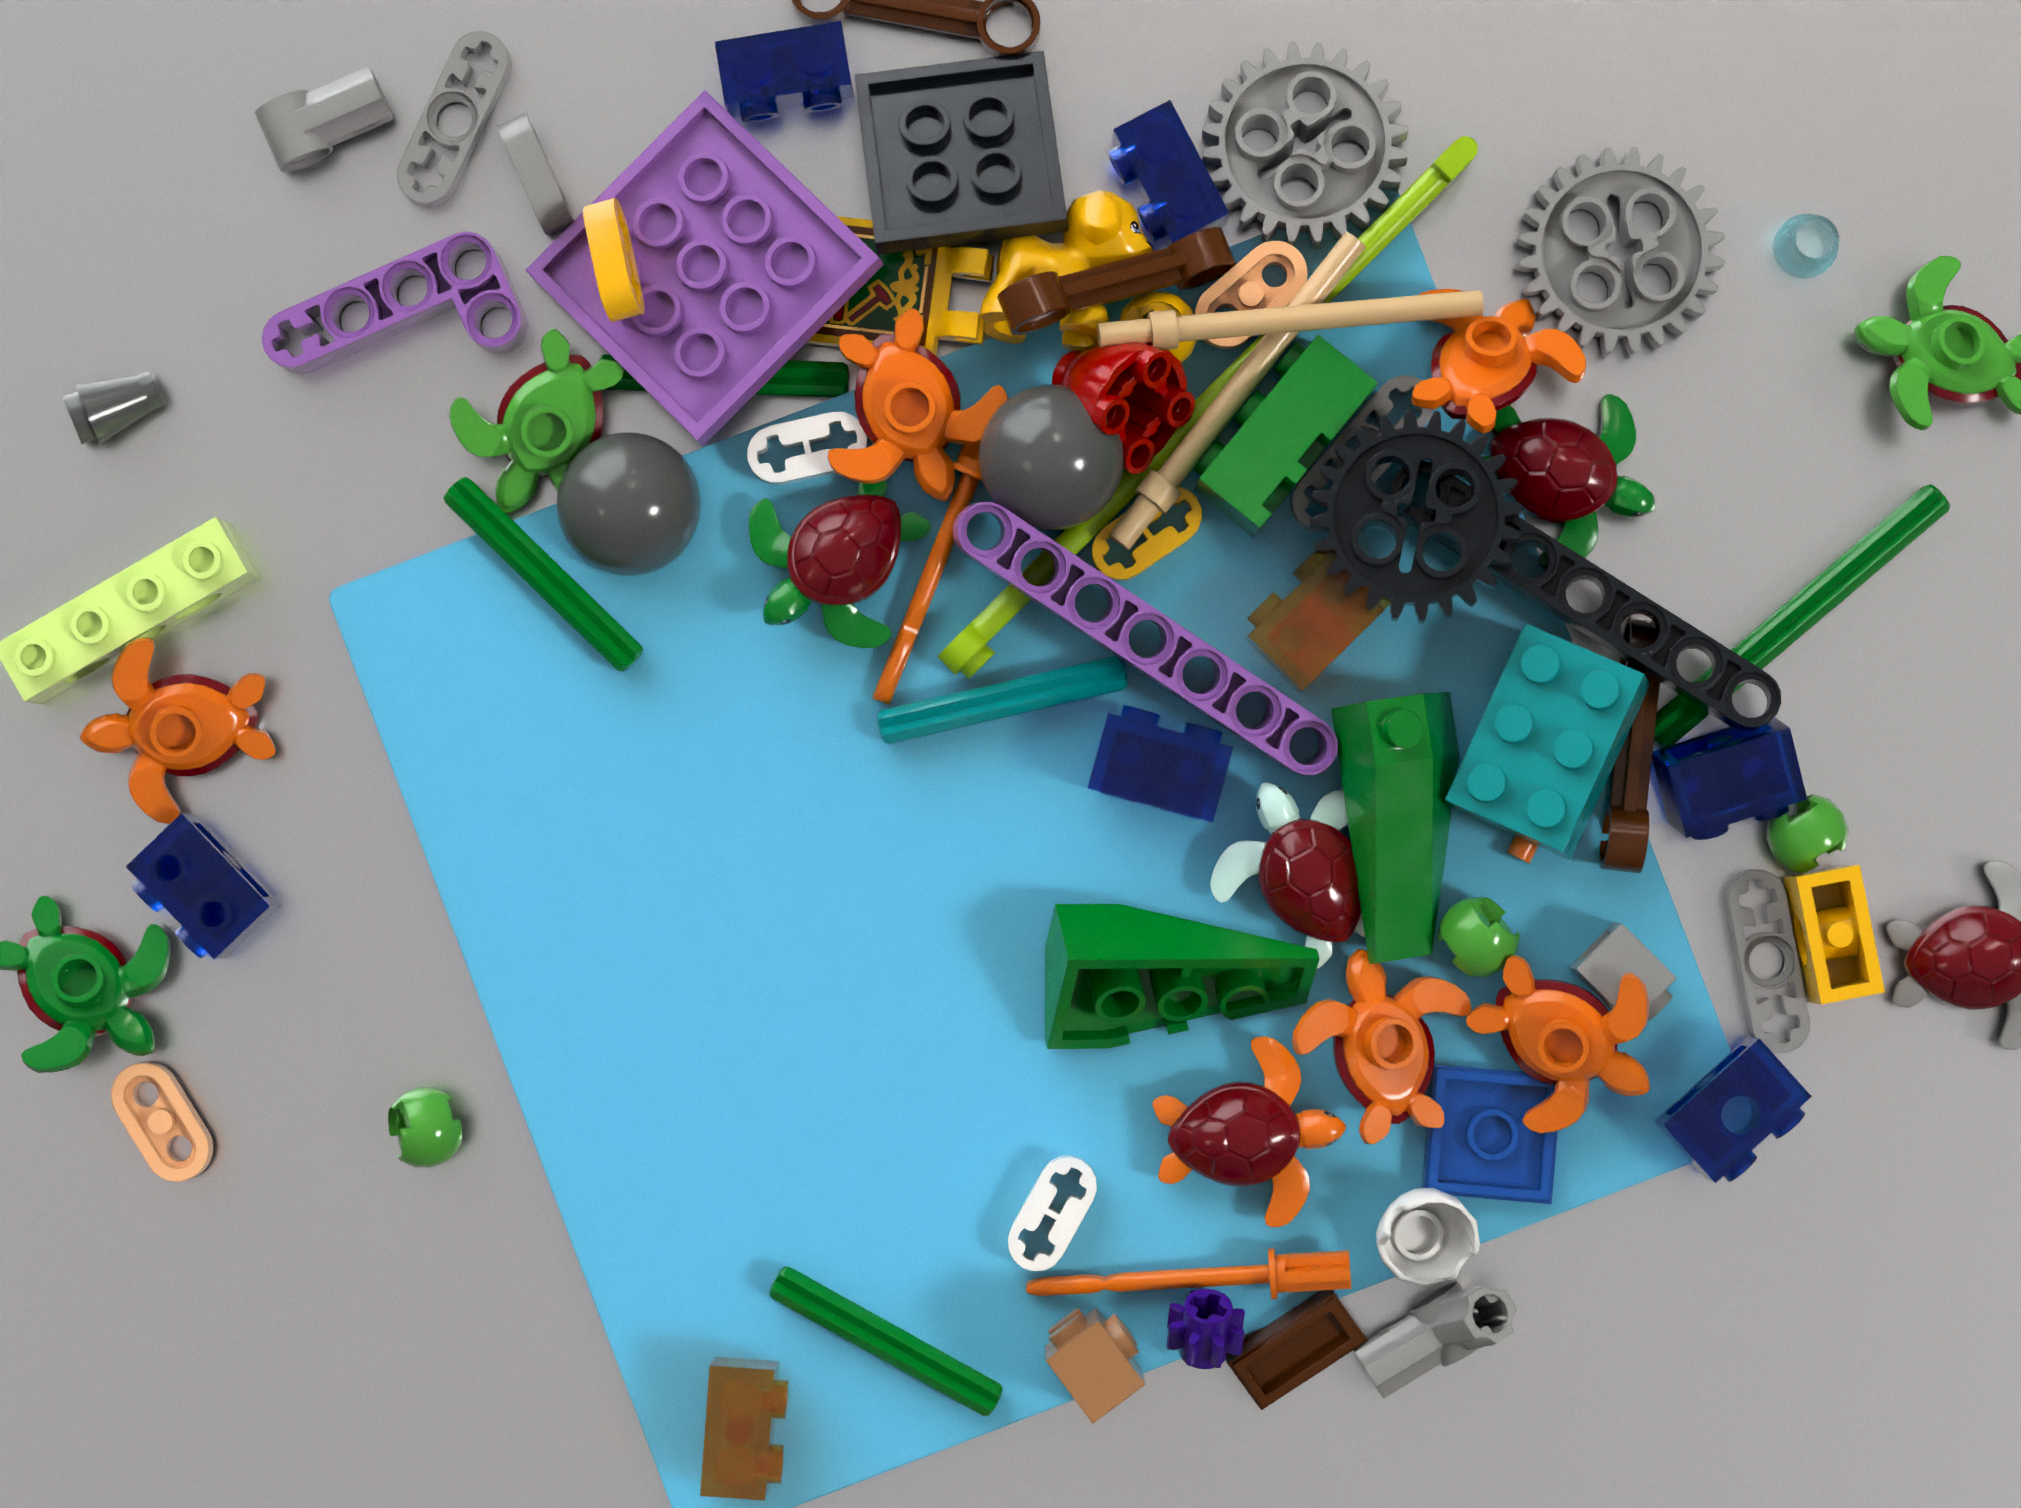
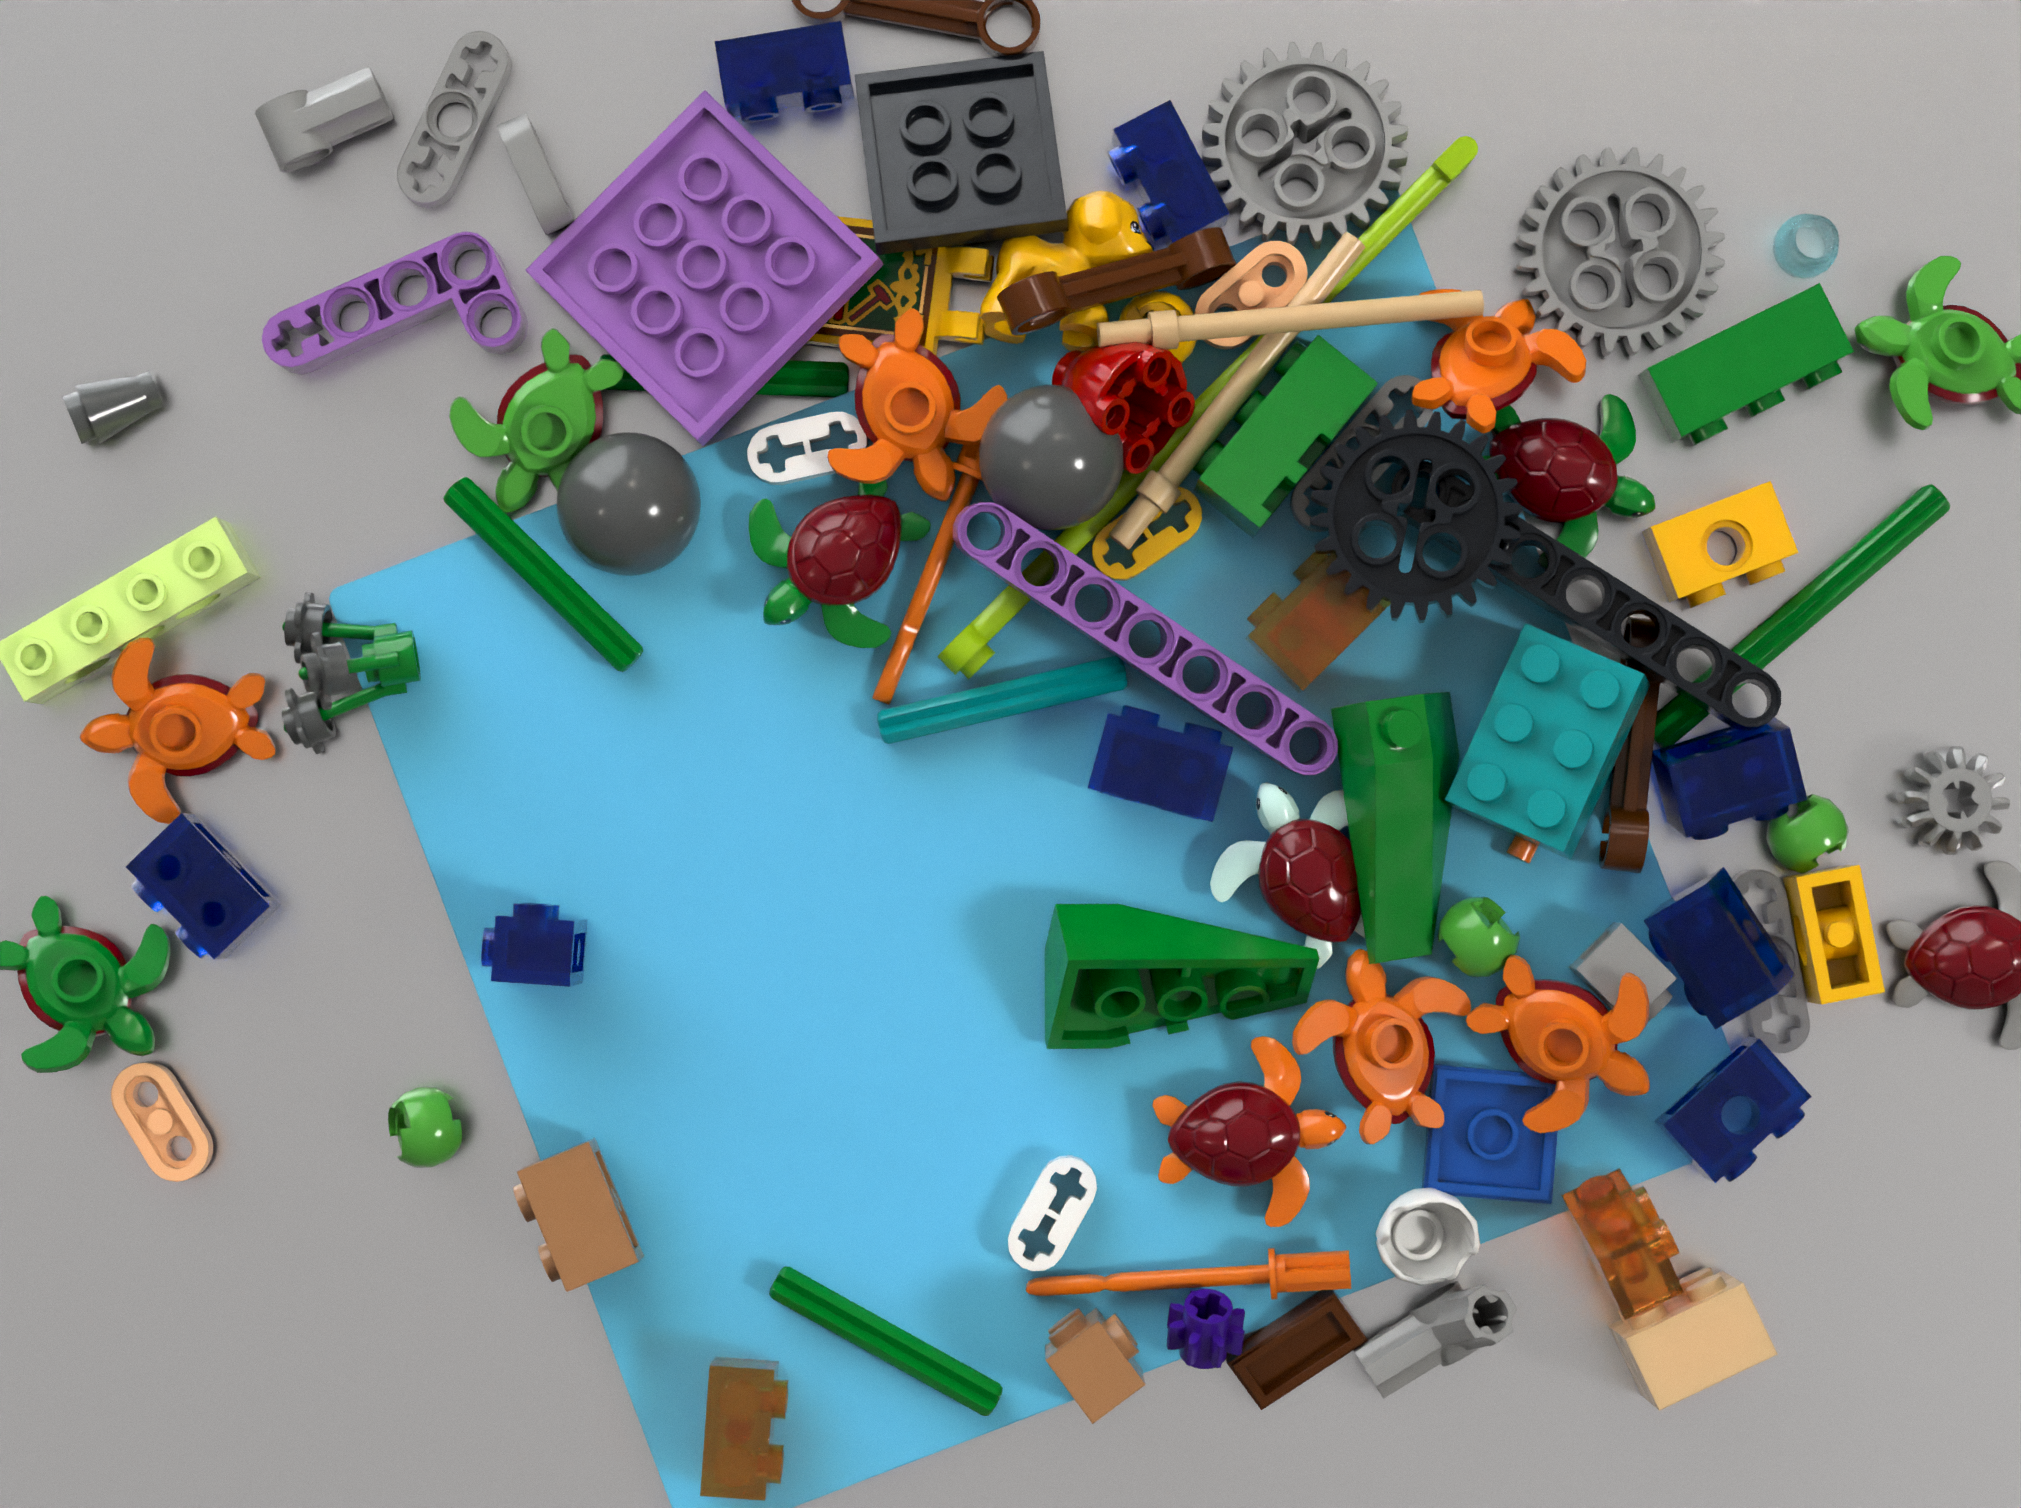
yellow beam [583,198,645,322] -> none
none -> plant [281,592,421,754]
none -> clear blue brick [481,903,588,987]
none -> medium nougat brick [513,1138,644,1292]
none -> clear orange brick [1561,1168,1684,1320]
none -> tan piece [1608,1268,1777,1411]
none -> green brick [1638,283,1854,446]
none -> yellow brick [1642,481,1799,608]
none -> clear blue brick [1644,867,1795,1029]
none -> light grey gear [1897,746,2010,855]

